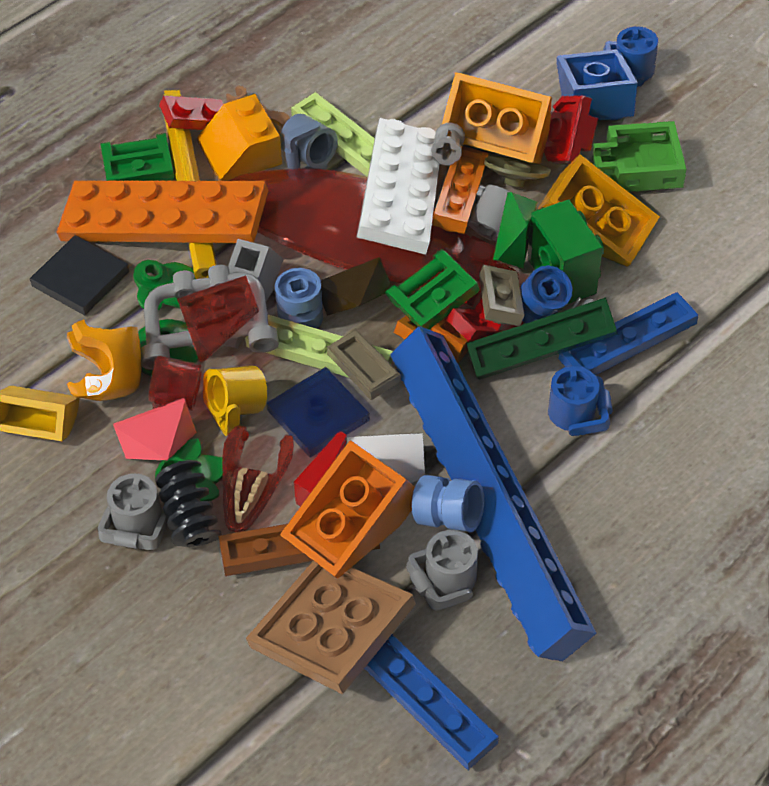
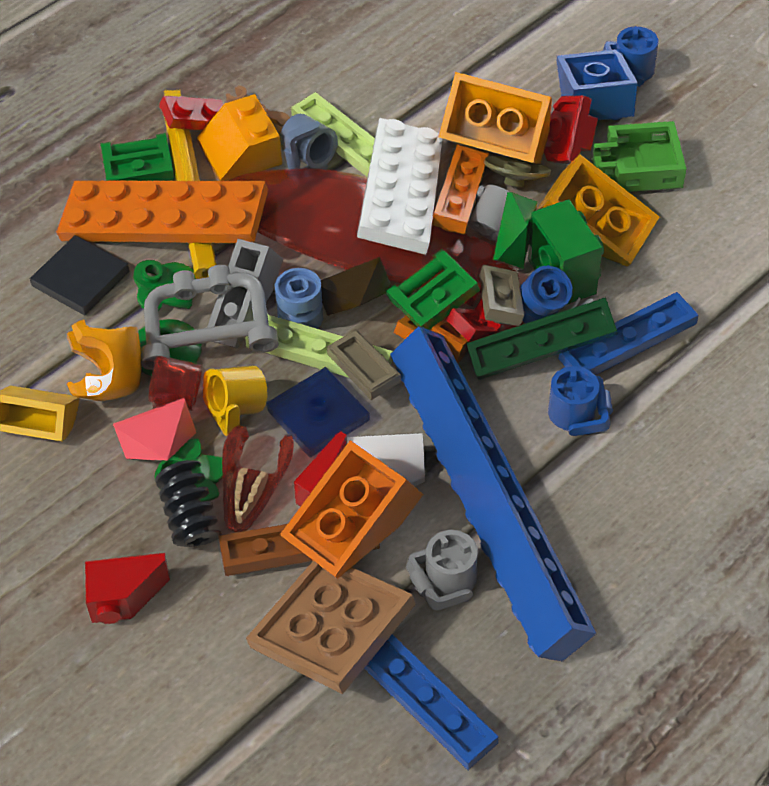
light grey piece [98,474,169,550] -> none
clear red wing [177,275,259,362] -> none
medium blue wheel [412,475,484,532] -> none
light grey bush [431,123,465,165] -> none
none -> red slope [85,553,170,624]

